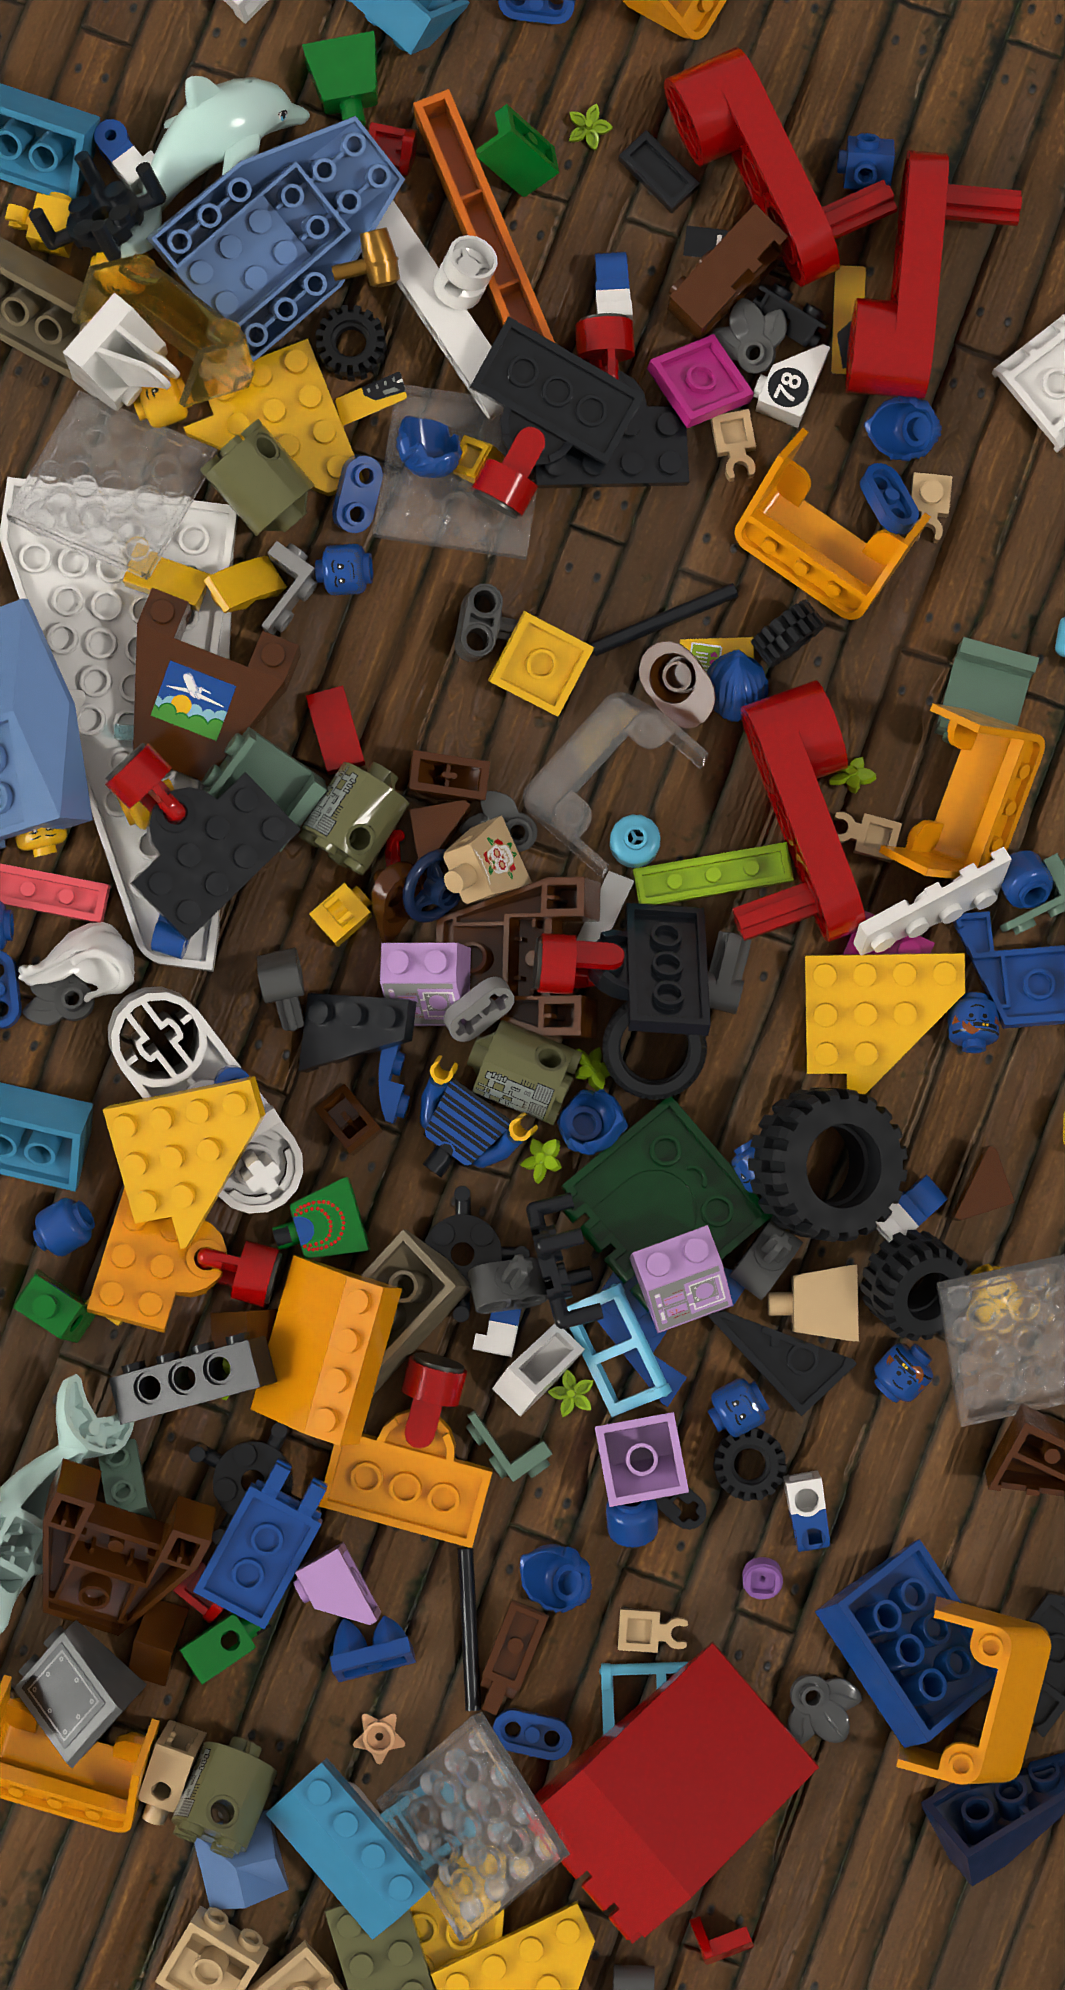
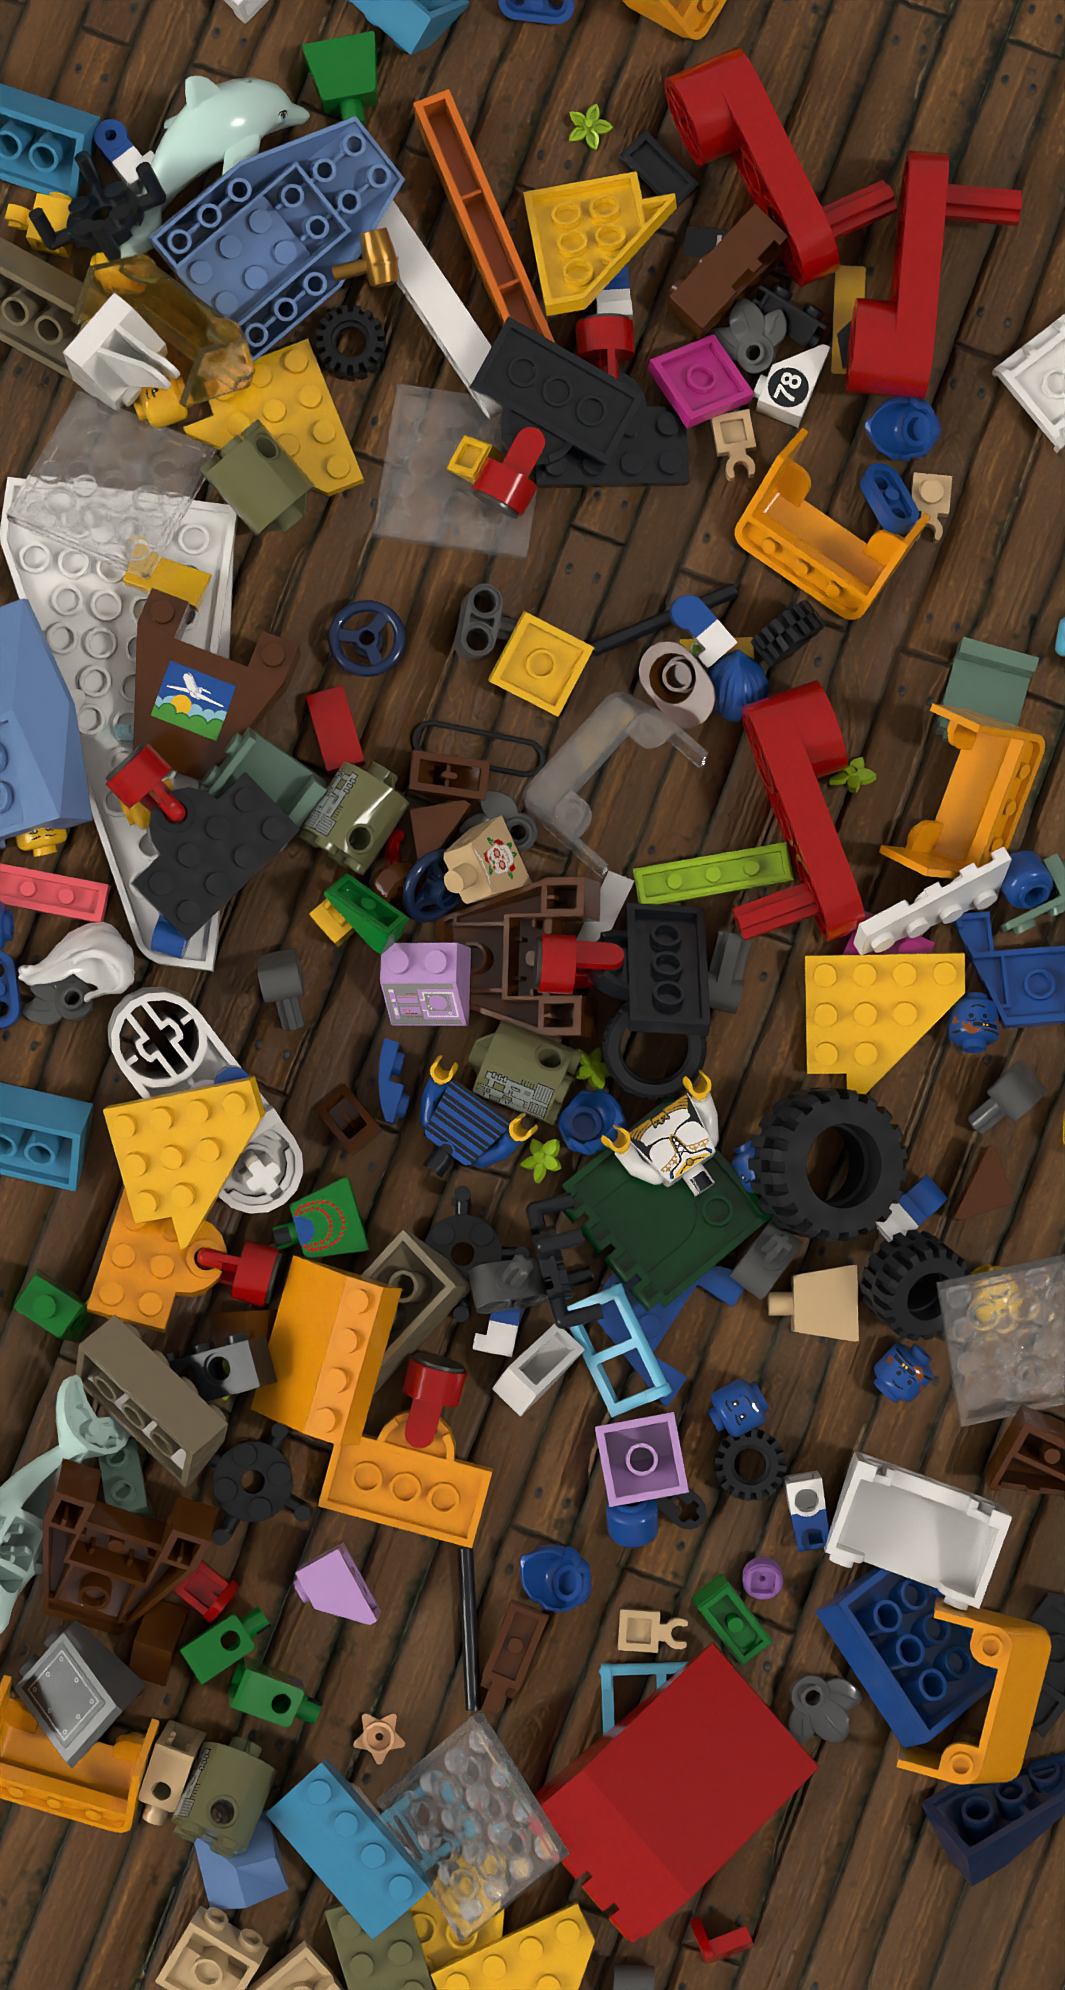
blue head [33,1198,95,1257] -> none
blue tile [193,1458,328,1630] -> none
yellow slope [204,556,287,613] -> none
light grey bracket [262,541,317,635] -> none
black wing [299,993,417,1073] -> none
blue head [315,544,373,596] -> none
blue tile [330,1616,416,1682] -> none
blue plate [332,455,383,533] -> none
yellow sticker [335,372,407,426] -> none
red tile [369,122,418,176] -> none
blue hair [396,415,463,478] -> none
white wheel [433,235,498,310] -> none
light grey beam [444,977,514,1042] -> none
sand green bracket [466,1410,553,1482] -> none
green panel [476,104,559,197] -> none
blue plate [493,1708,572,1760] -> none
lime plant [548,1370,594,1417] -> none
medium azure head [609,814,661,868] -> none
lavender slope [629,1225,733,1333] -> none
black wing [707,1310,857,1416] -> none
tan plate [834,812,902,863] -> none
blue brick [837,133,895,192] -> none
none -> dark tan slope [75,1315,228,1488]
none -> green torso [226,1655,323,1728]
none -> green slope [324,873,410,955]
none -> dark blue piece [328,600,406,677]
none -> black piece [412,720,546,777]
none -> yellow wing [523,171,677,316]
none -> torso [601,1070,719,1196]
none -> leg [669,595,738,668]
none -> green slope [691,1574,773,1666]
none -> white windscreen [824,1451,1012,1610]
none -> dark grey beam [968,1060,1047,1134]

